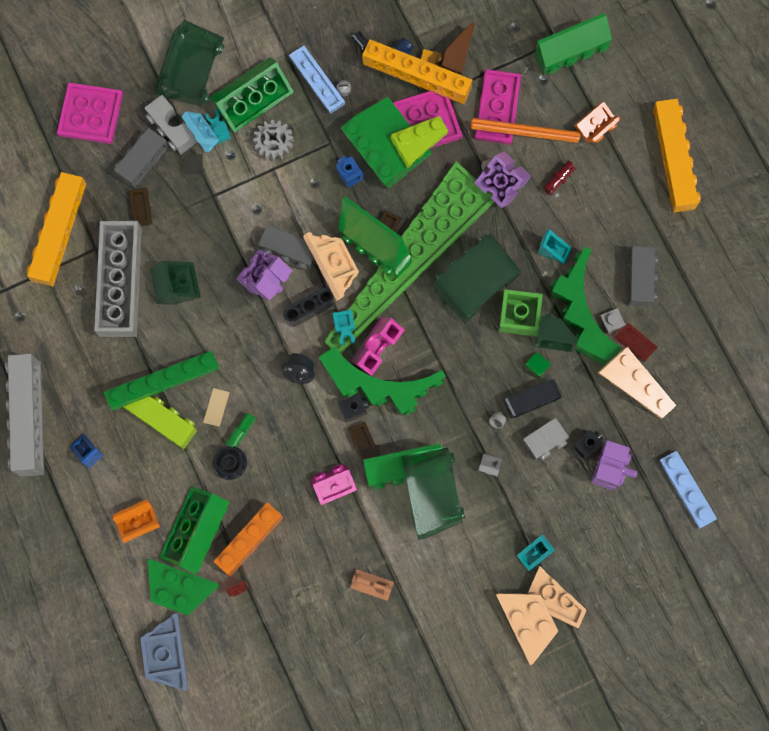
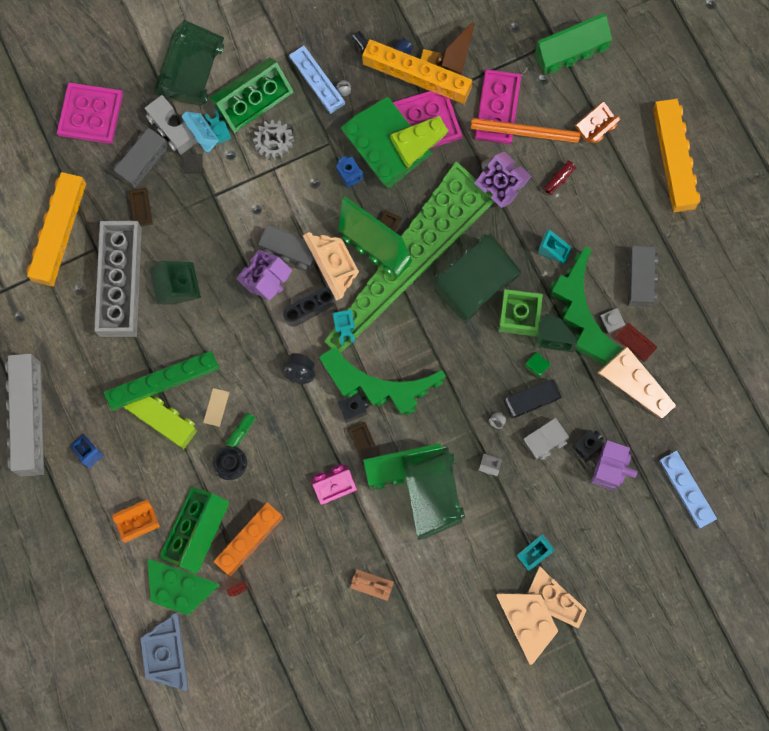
dark pink arch [349,317,405,376] -> none

